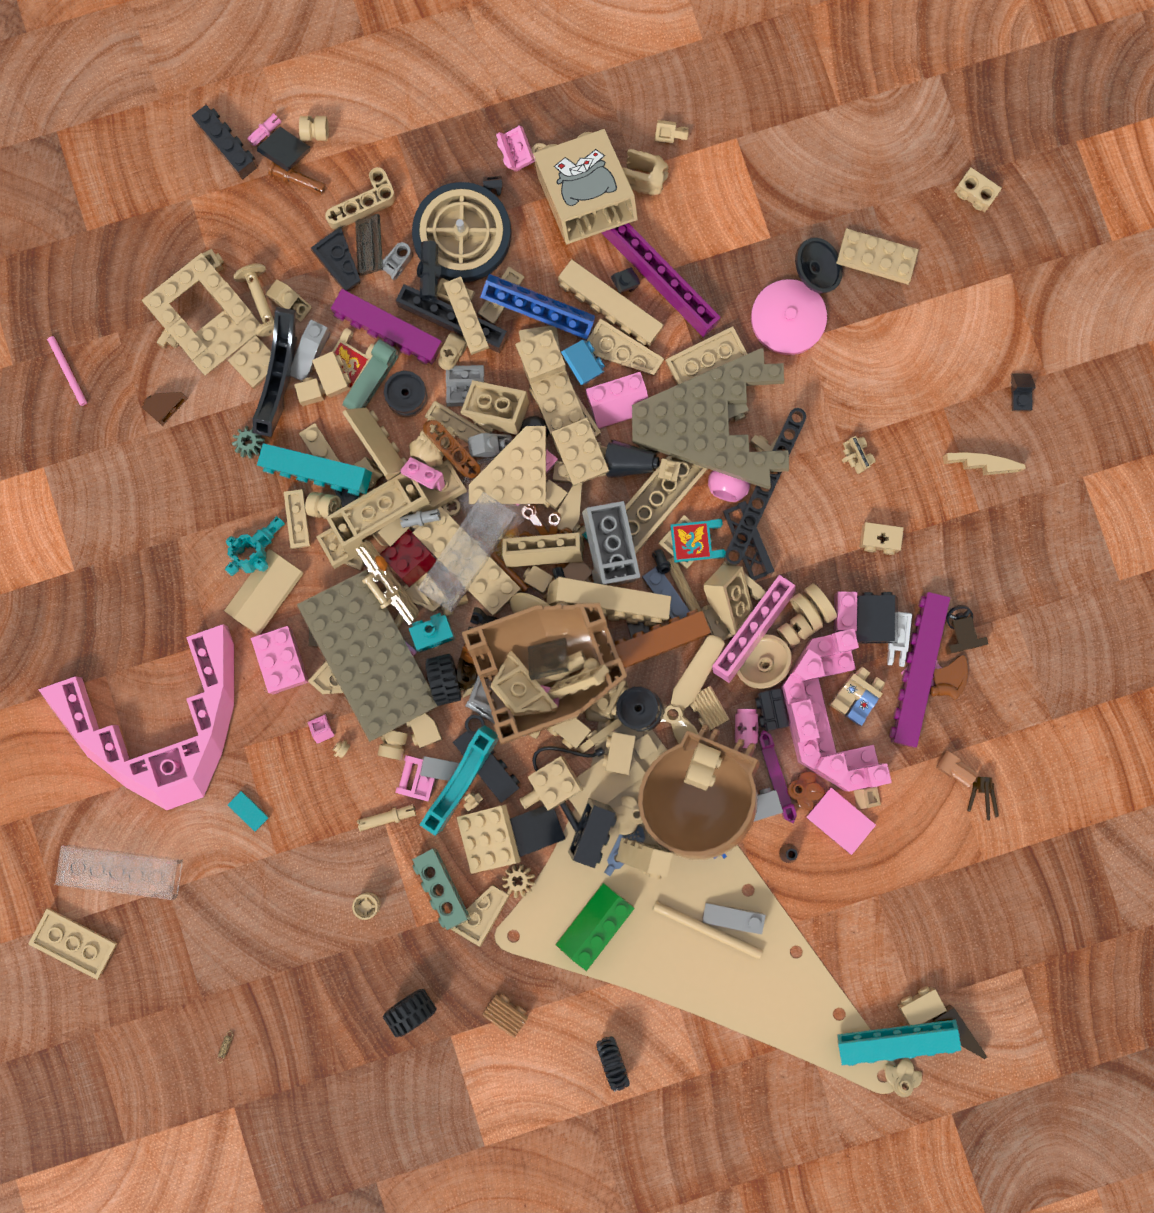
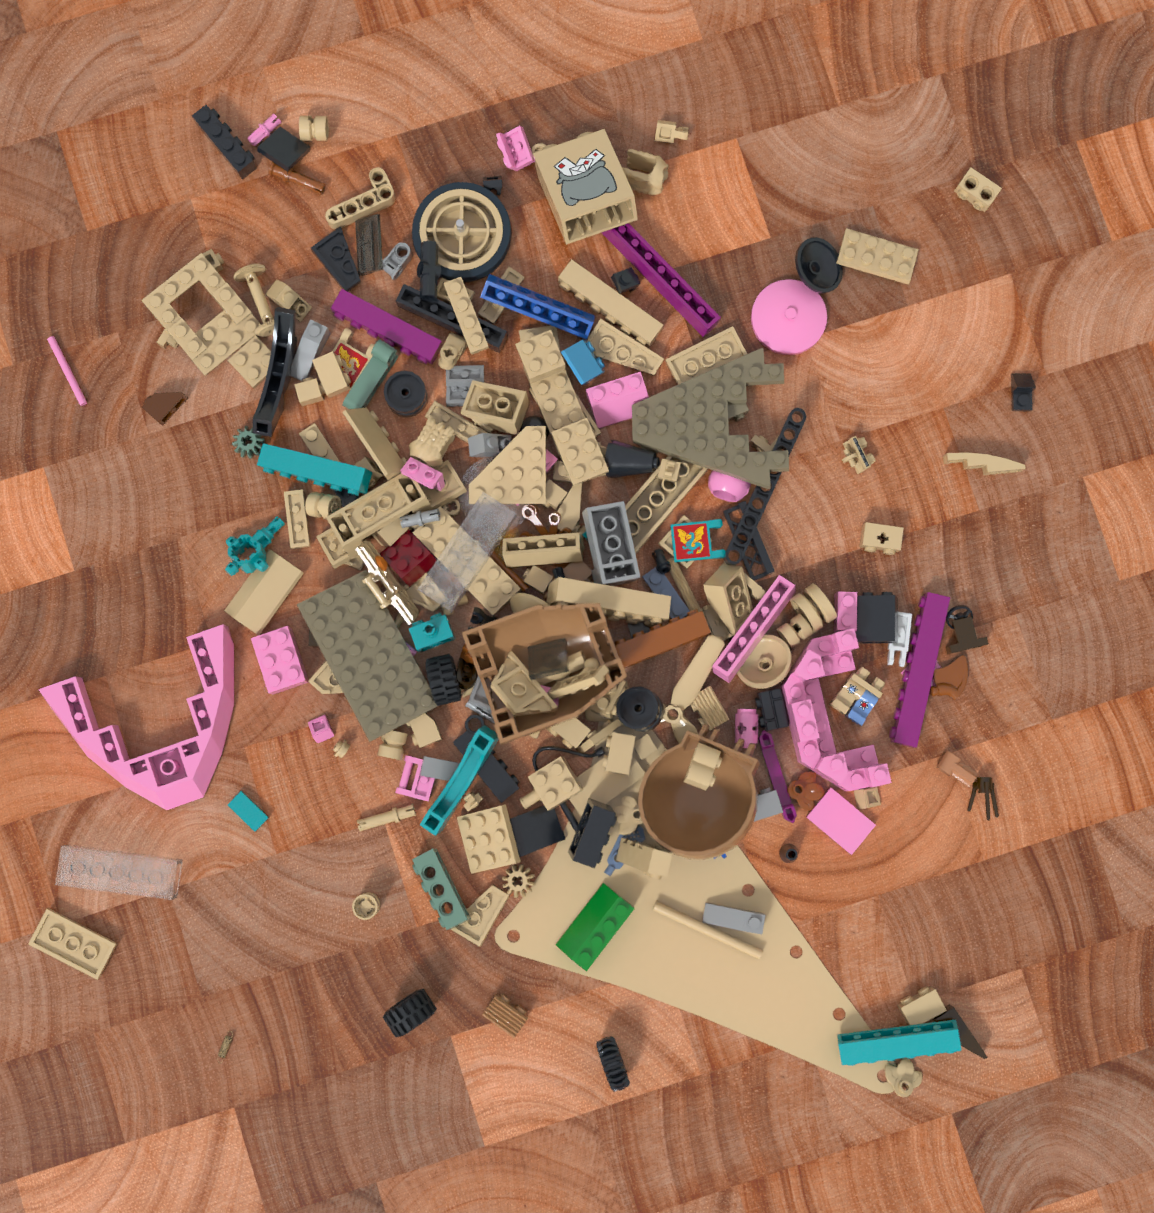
dark orange beam [423,420,480,478] -> none

